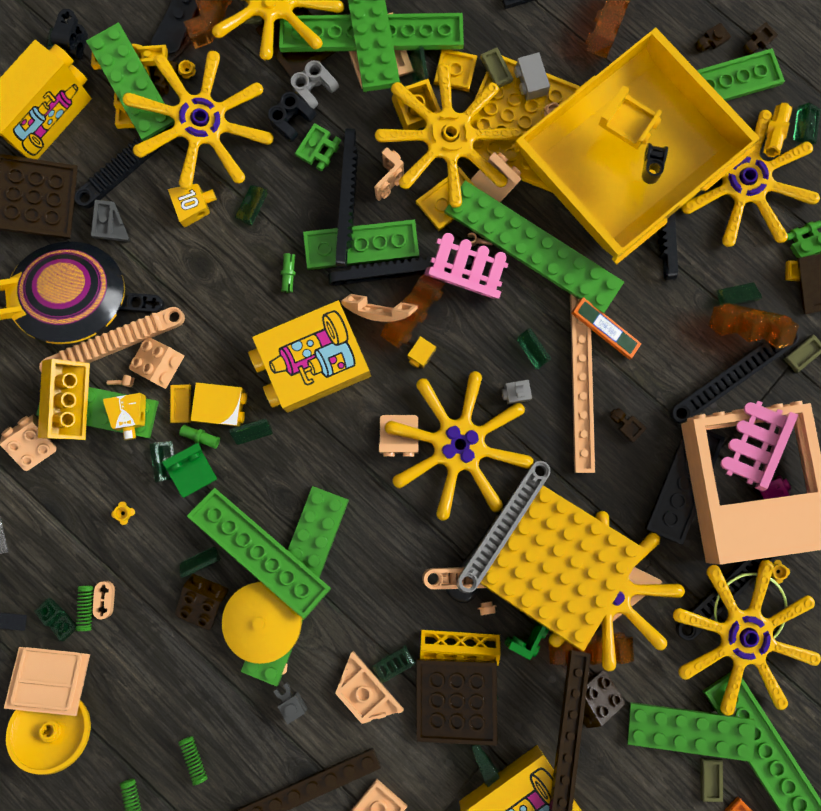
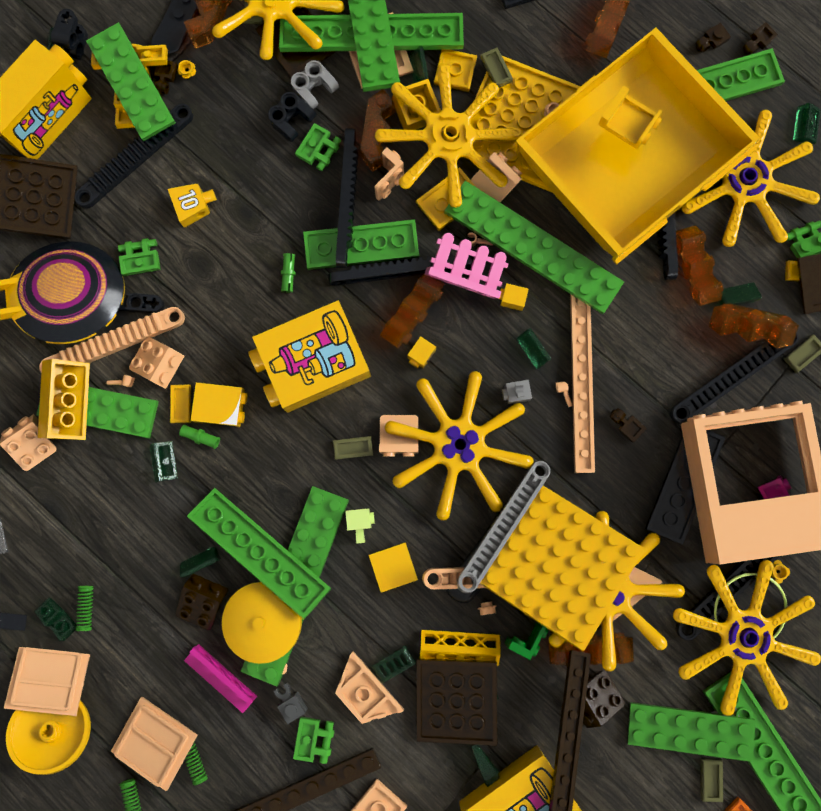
dark grey wing [91,200,130,242] -> none
light nougat beam [93,581,115,619] -> none
yellow torso [103,393,146,440] -> none
yellow plate [111,502,135,525] -> none
yellow animal [123,51,274,190] -> none
green bracket [162,443,217,498] -> none
clear green slope [229,418,273,445] -> none
clear green slope [235,185,268,226] -> none
light nougat slope [341,294,418,322] -> none
light grey brick [514,52,550,101] -> none
tile [571,297,642,359] -> none
black piece [642,143,668,184] -> none
bright pink fence [720,401,798,492] -> none
yellow piece [763,103,792,157] -> none
none -> light nougat piece [111,697,198,791]
none -> bright green plate [118,238,161,276]
none -> dark pink fence [184,644,257,713]
none -> bright green plate [293,717,334,764]
none -> olive tile [333,436,373,460]
none -> yellowish green brick [346,509,375,543]
none -> clear orange brick [360,89,395,172]
none -> yellow tile [369,542,418,593]
none -> yellow brick [499,283,529,311]
none -> light nougat hand [556,382,573,407]
none -> clear orange brick [676,225,723,306]

